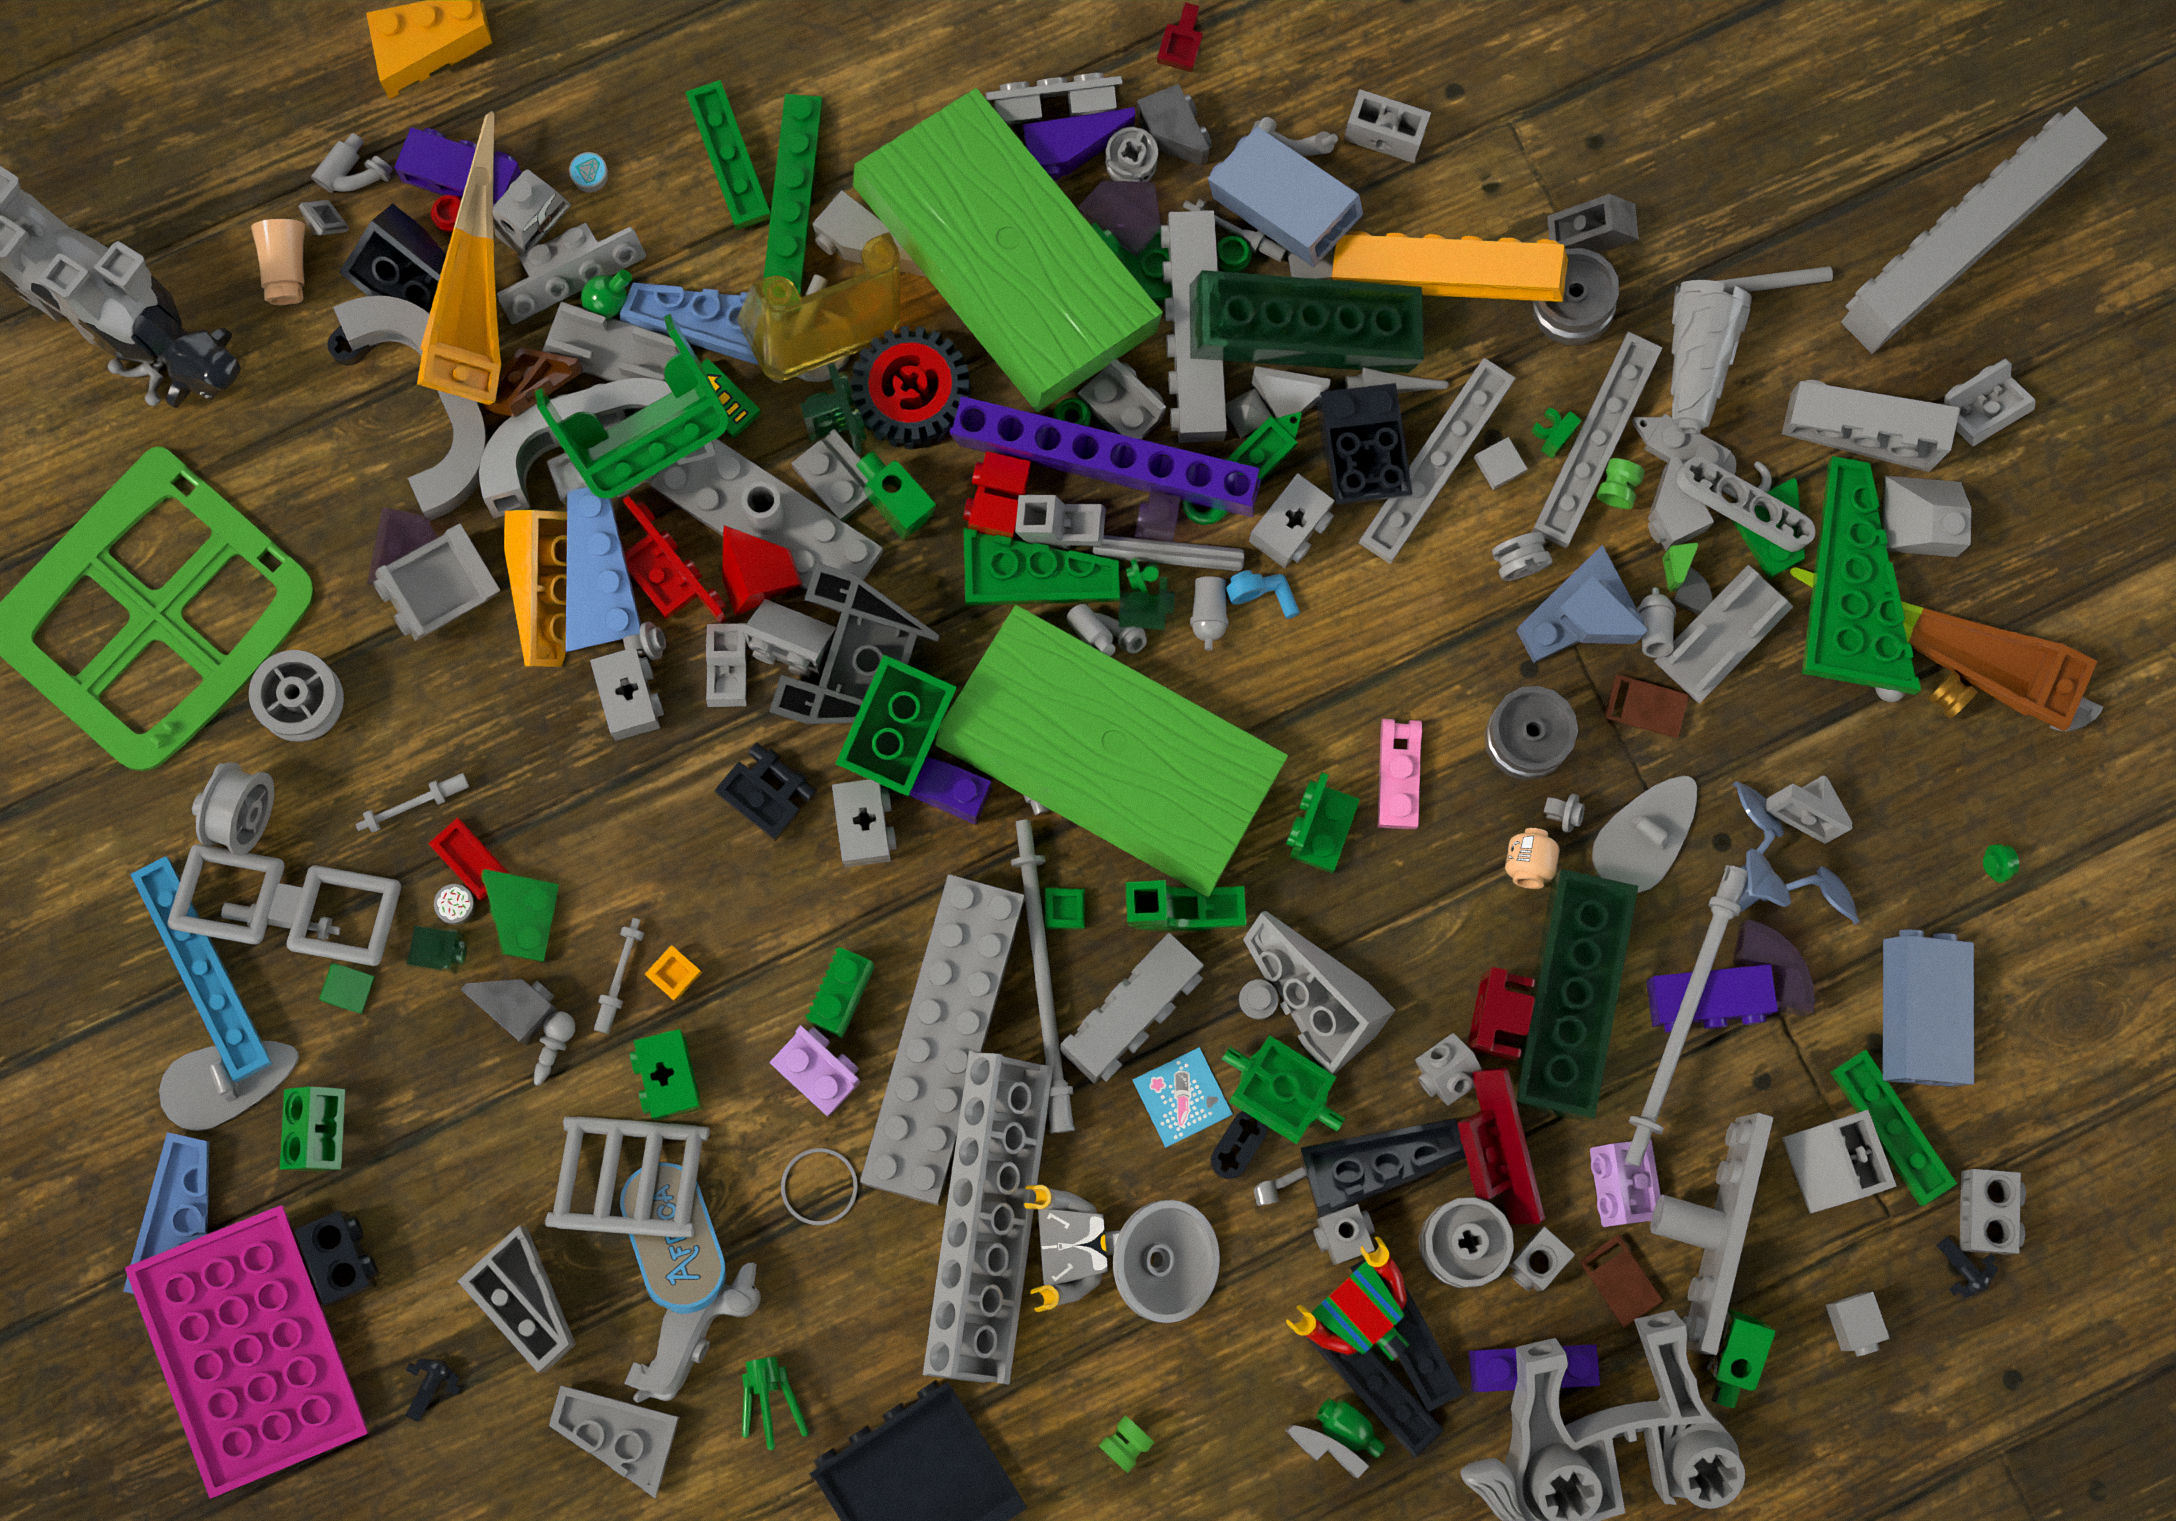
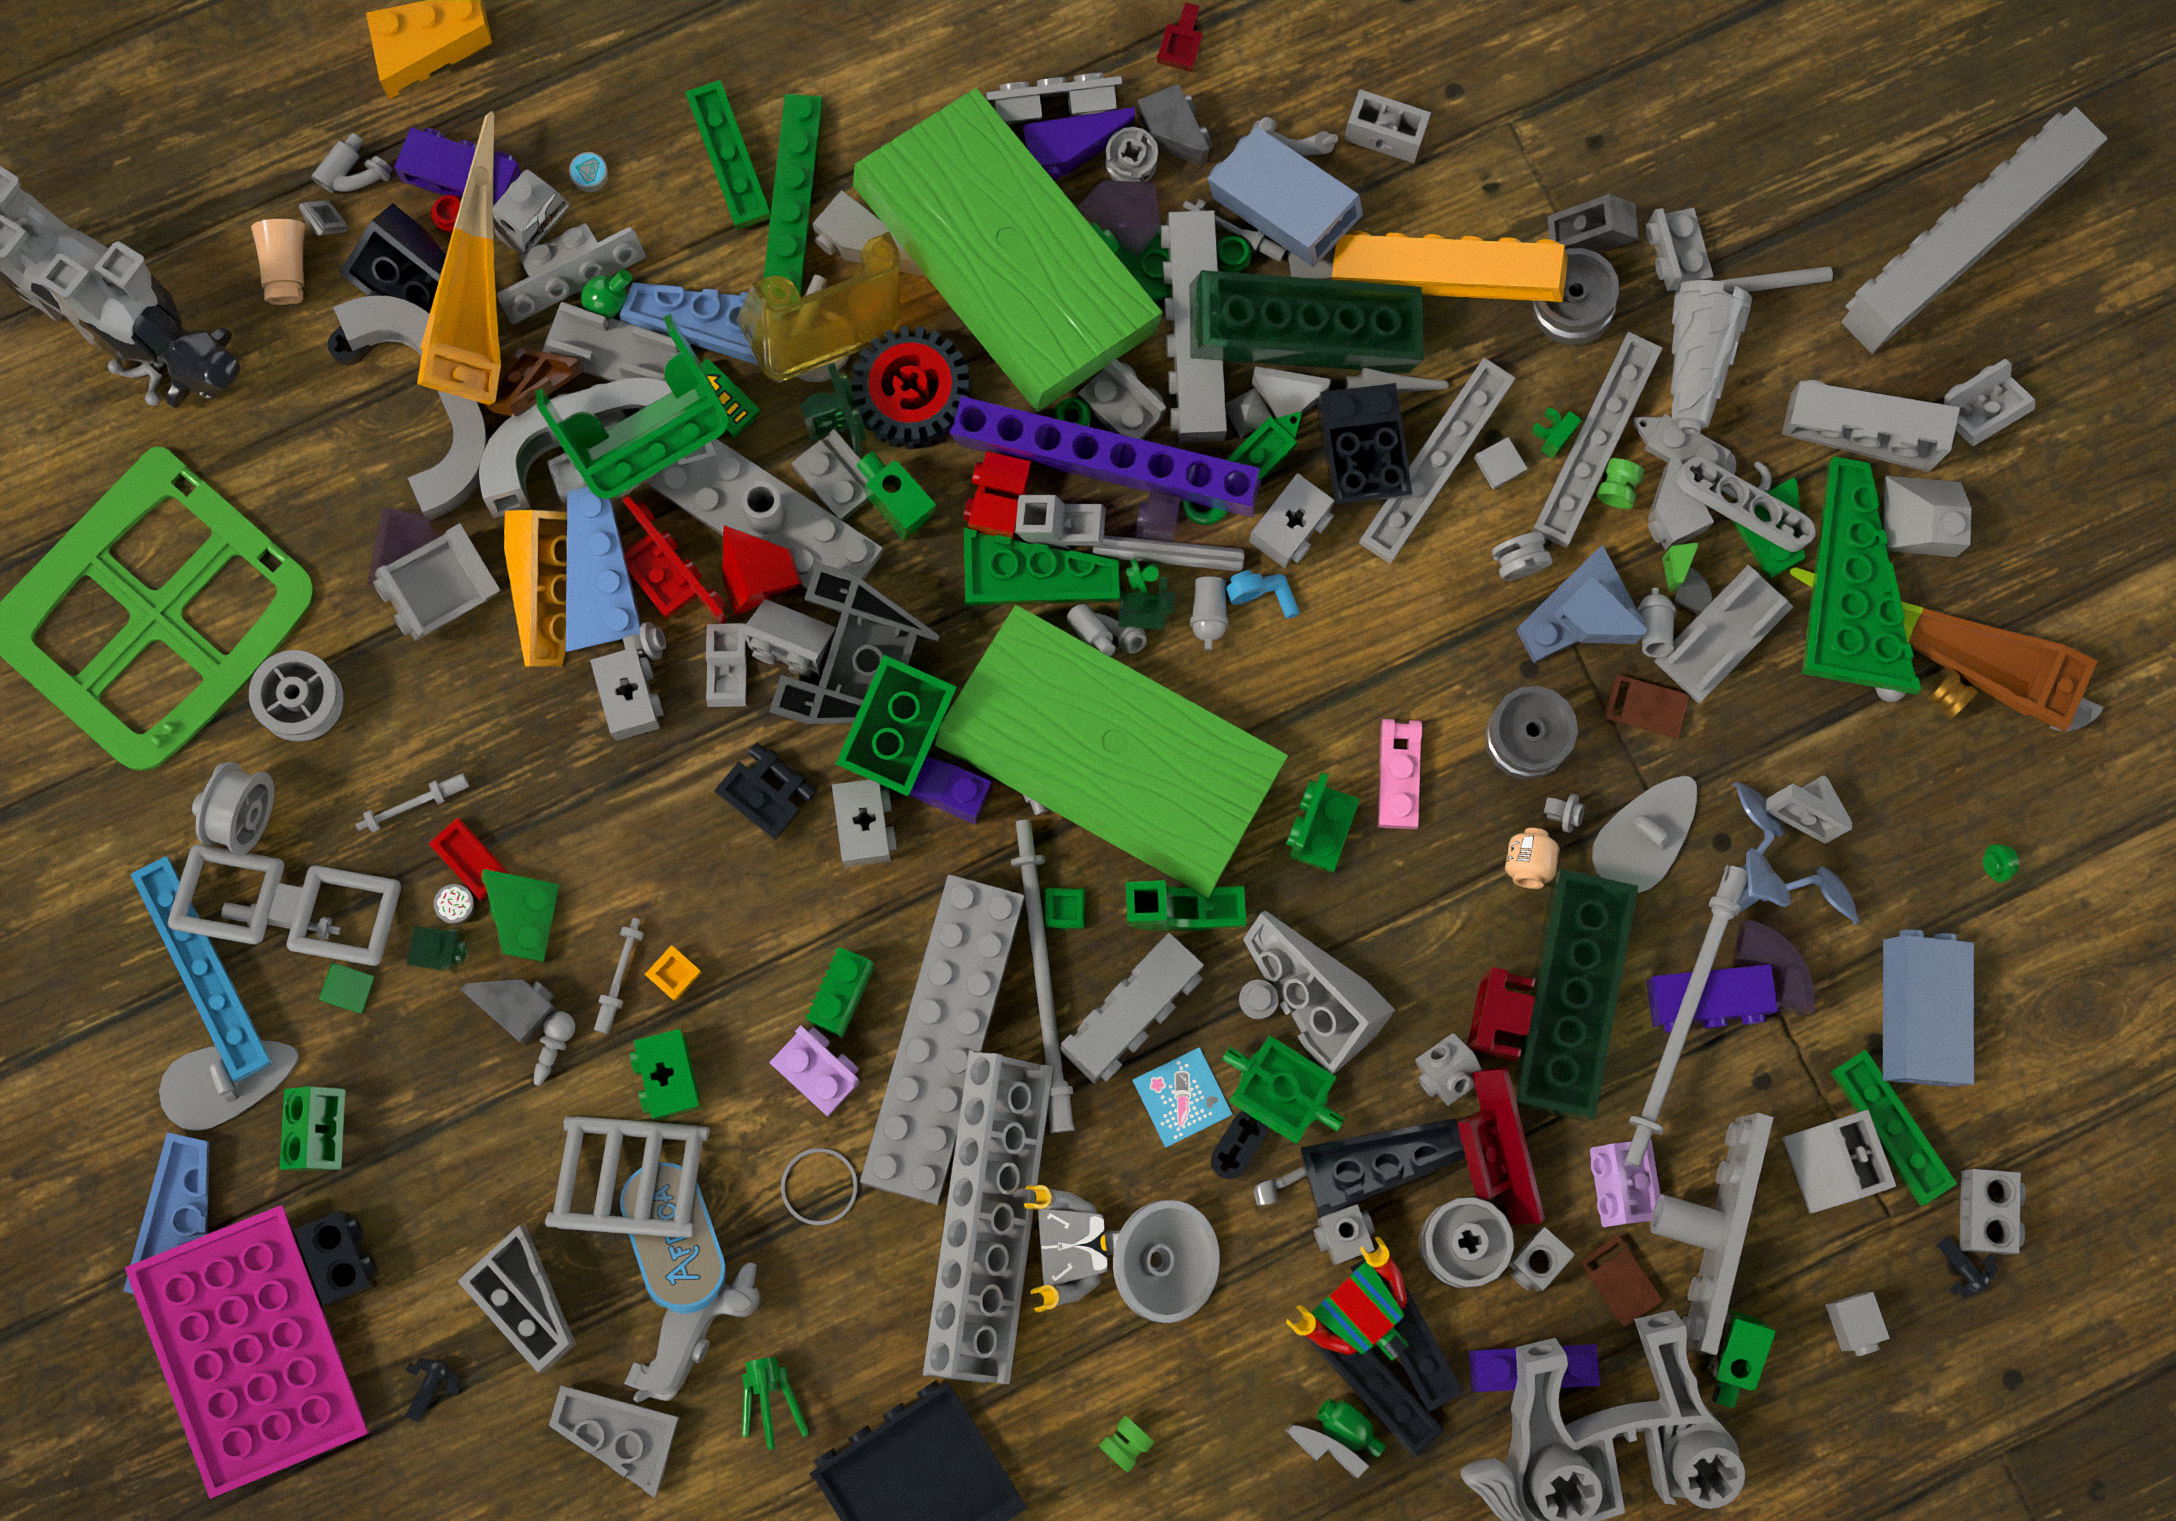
none -> light grey bracket [1646,208,1714,291]

